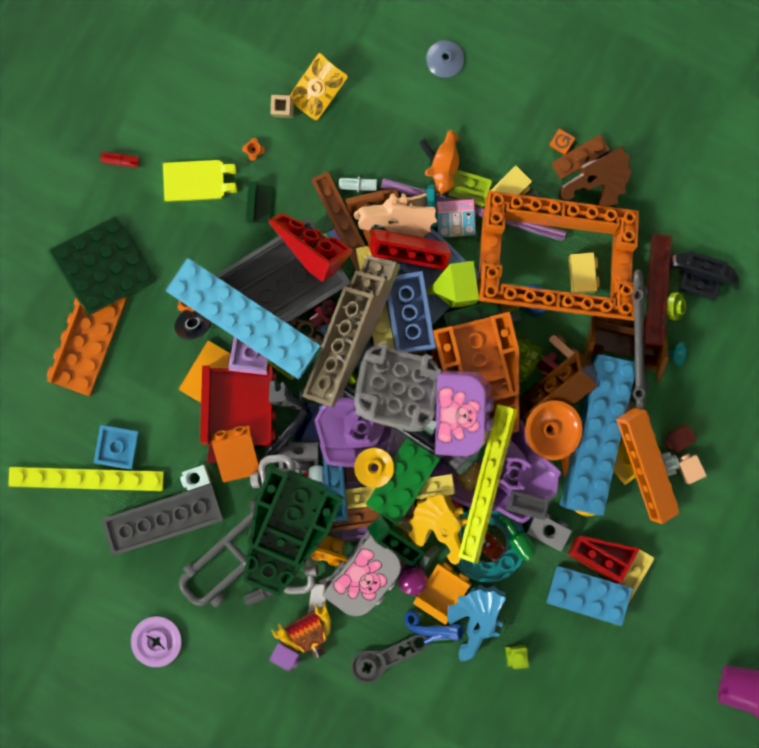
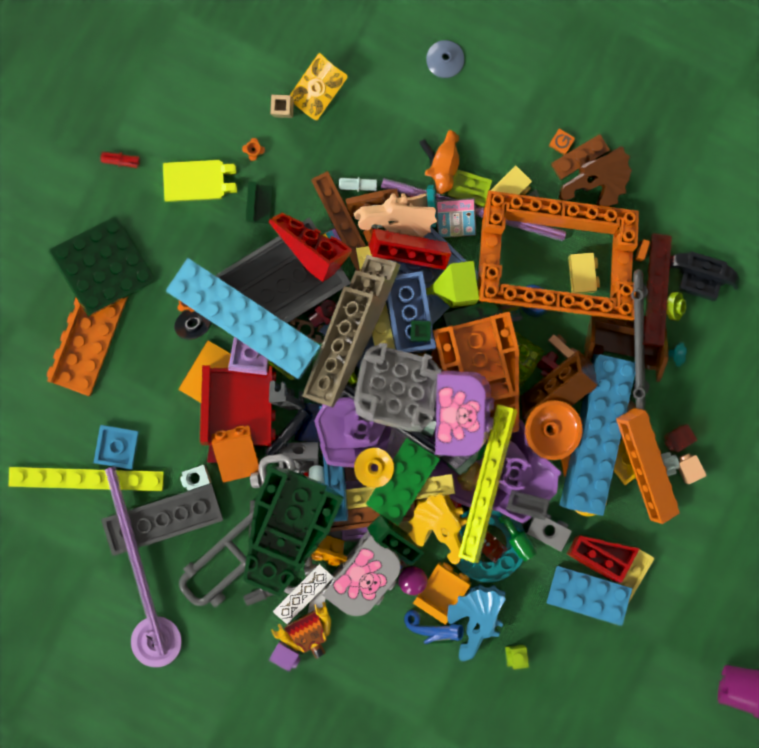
dark grey beam [351,634,429,684] -> none
sand green tile [420,545,440,571] -> none
none -> lavender axle [105,467,168,656]
none -> white sticker [273,564,333,624]
none -> dark green plate [410,321,431,342]
none -> orange tile [634,239,650,262]

